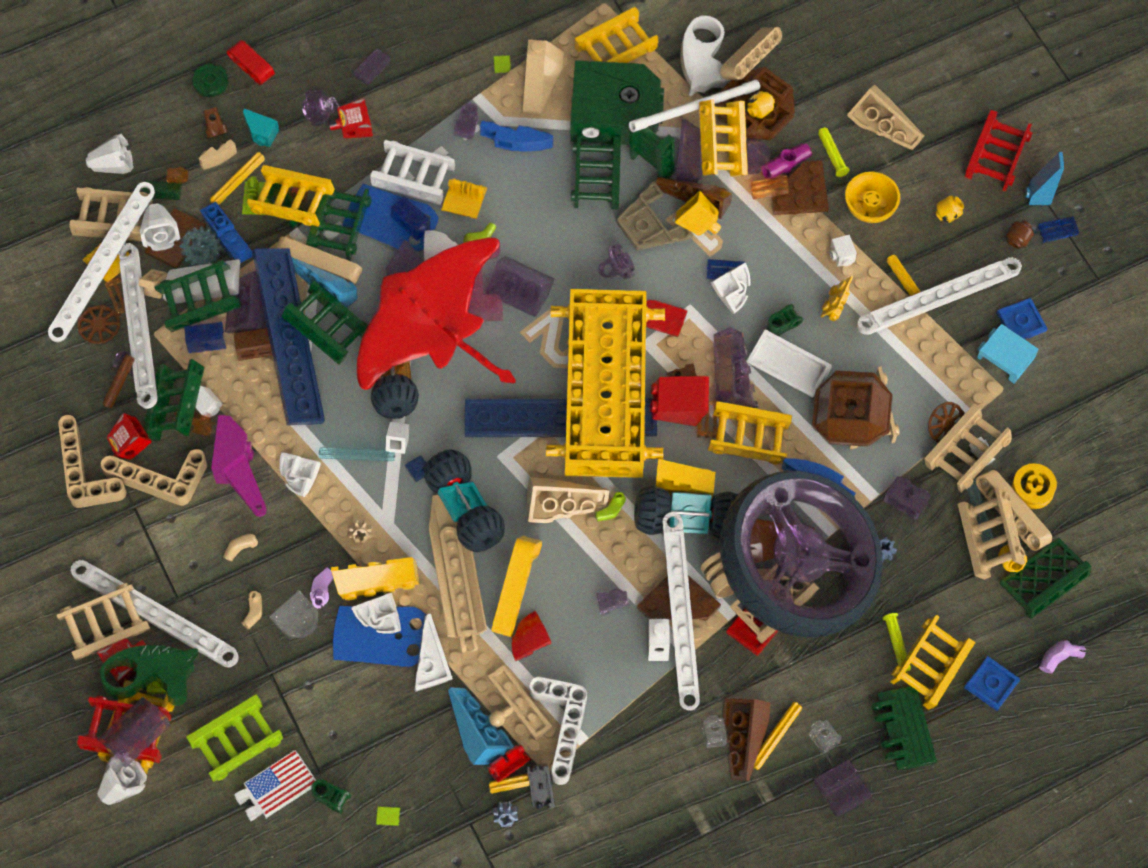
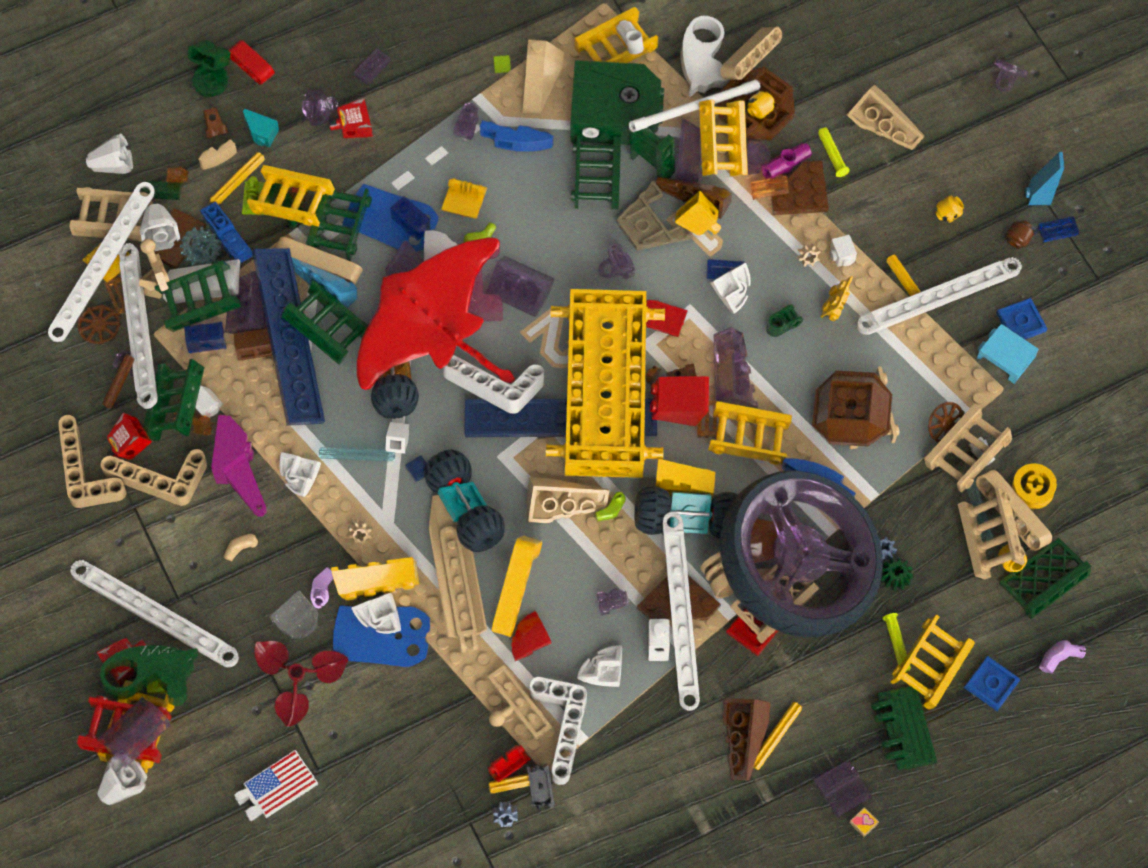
tan fence [57,583,151,660] -> none
lime fence [187,694,283,782] -> none
tan arm [242,591,262,629] -> none
dark green piece [311,779,352,814] -> none
white fence [370,140,455,205] -> none
lime sticker [376,807,400,826] -> none
white wing [414,613,452,692] -> none
dark azure wedge [448,687,514,765] -> none
clear brick [703,715,727,748] -> none
white slope [746,330,832,398] -> none
clear brick [809,719,842,754] -> none
yellow piece [845,172,900,223] -> none
clear purple brick [884,476,931,520] -> none
red fence [965,110,1033,192] -> none
none -> tan plate [140,239,170,291]
none -> dark green brick [188,40,231,71]
none -> dark red plant [255,641,348,727]
none -> white beam [443,355,544,413]
none -> white brick [577,645,622,687]
none -> white piece [616,20,644,54]
none -> reddish brown tile [646,366,661,385]
none -> tan gear [797,243,821,266]
none -> tile [850,807,879,837]
none -> dark green gear [881,557,914,591]
none -> tile [993,58,1029,92]

